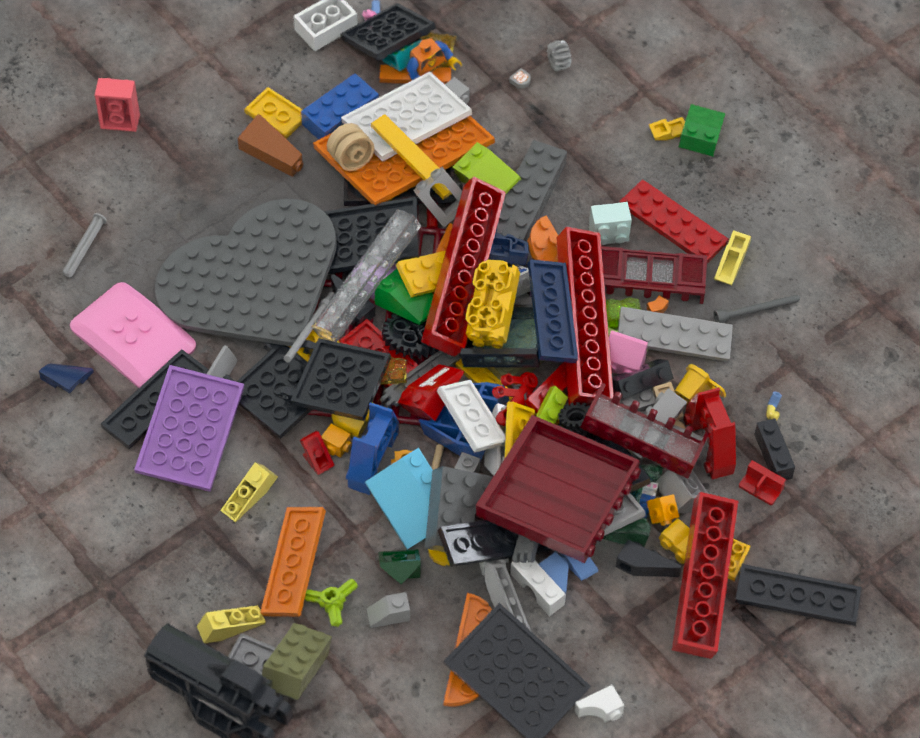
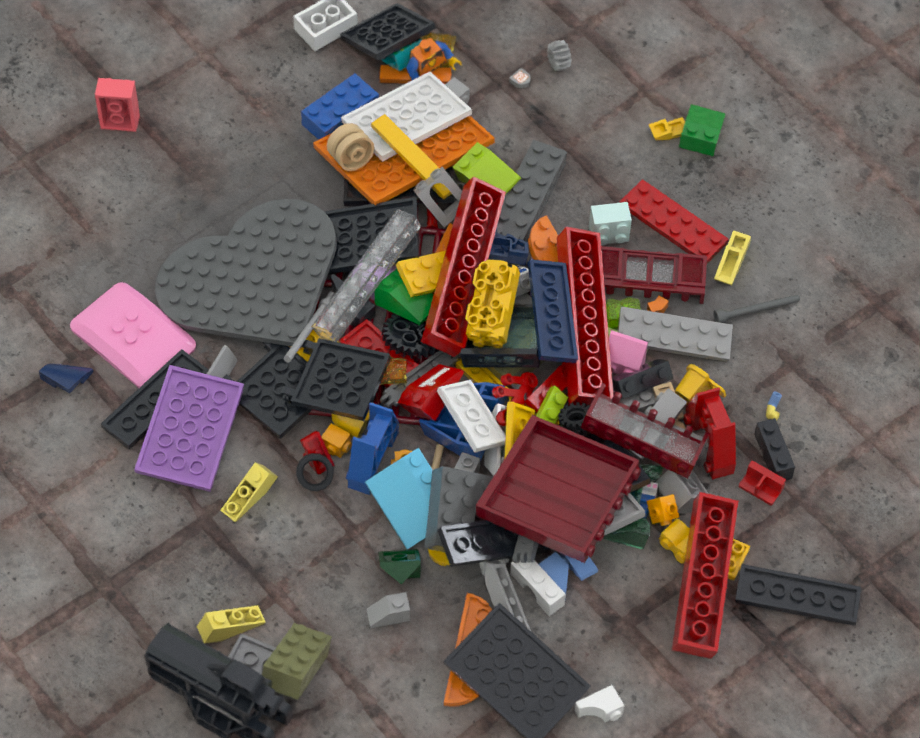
light grey axle [63,213,107,278] -> none
dark orange slope [238,114,303,177] -> none
yellow tile [244,87,302,139] -> none
orange plate [260,507,326,617] -> none
lime bush [304,579,358,627] -> none
arm [362,0,380,20] -> none
black slope [616,539,682,577] -> none
none -> black tyre [296,453,334,491]

